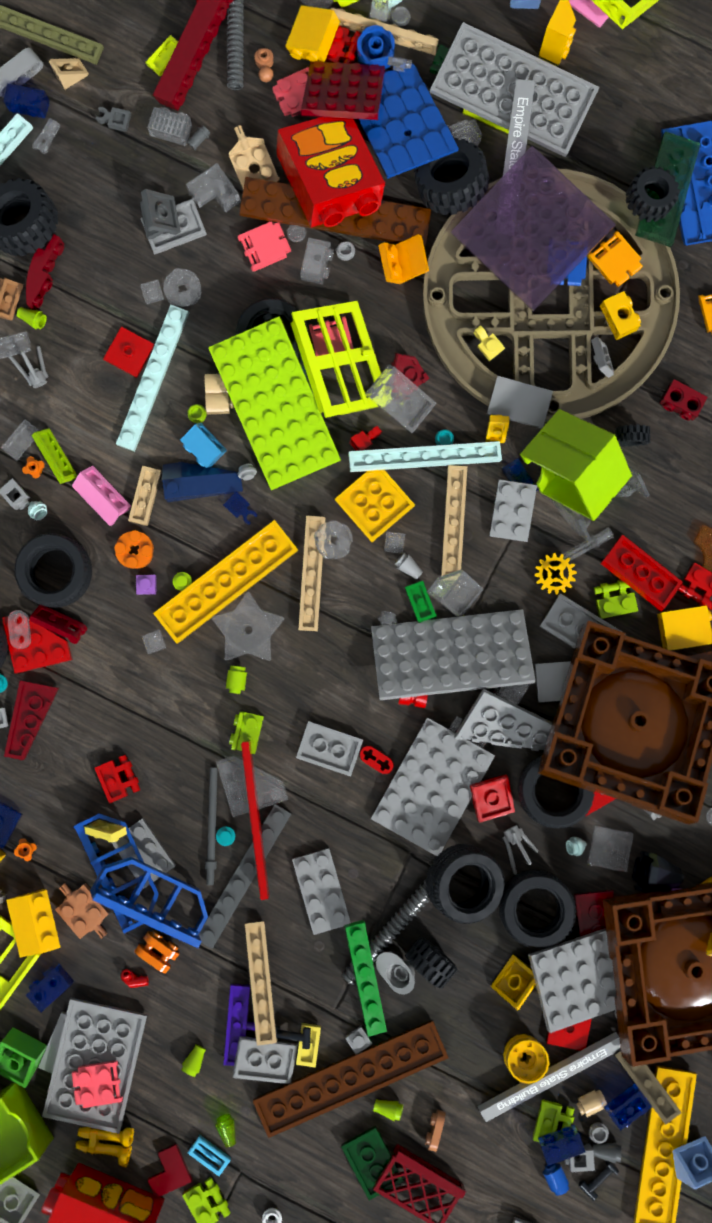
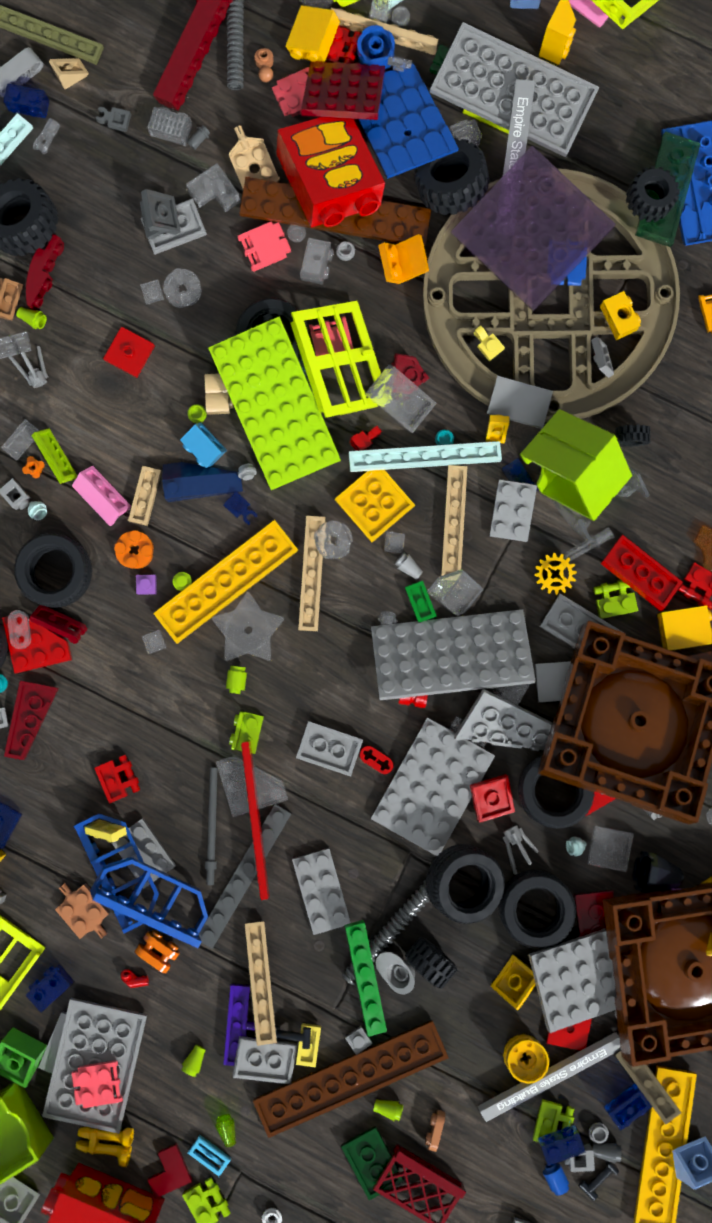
yellow slope [6,889,61,957] -> none
orange plate [14,838,37,861] -> none
light aqua plate [116,305,189,452] -> none
neon yellow plate [146,35,178,77] -> none
teal plate [216,826,236,846] -> none
tan brick [576,1090,607,1117] -> none
light orange plate [587,231,643,287] -> none
dark red brick [659,379,708,421] -> none

